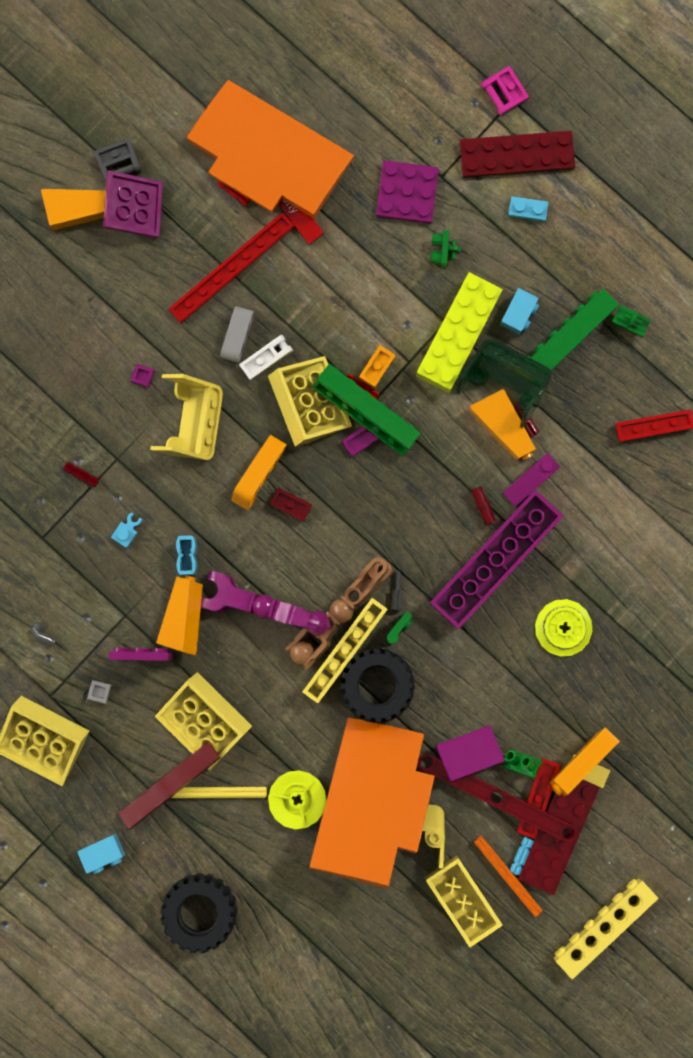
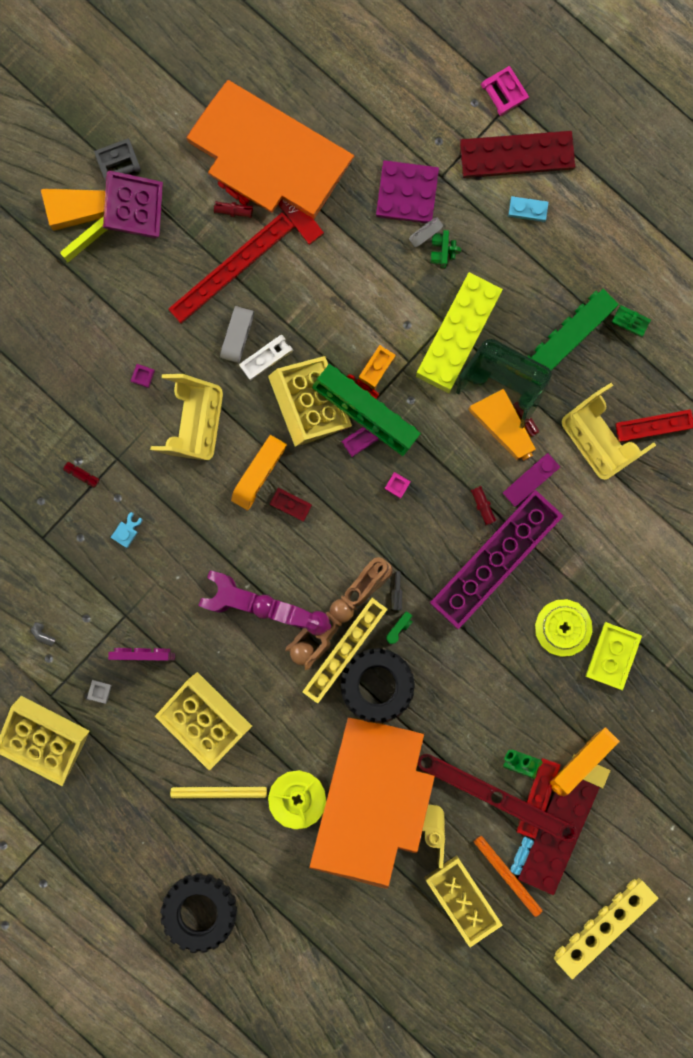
medium azure brick [77,834,125,874] -> none
dark red tile [118,742,221,829] -> none
light orange slope [156,575,203,655] -> none
medium azure brick [176,536,198,576] -> none
magenta tile [436,725,505,783] -> none
medium azure brick [500,288,539,335] -> none
none -> neon yellow tile [61,217,108,262]
none -> dark red pin [214,201,253,218]
none -> dark pink plate [385,472,411,499]
none -> light grey beam [409,217,443,247]
none -> light yellow windscreen [562,383,656,480]
none -> neon yellow plate [585,622,642,690]

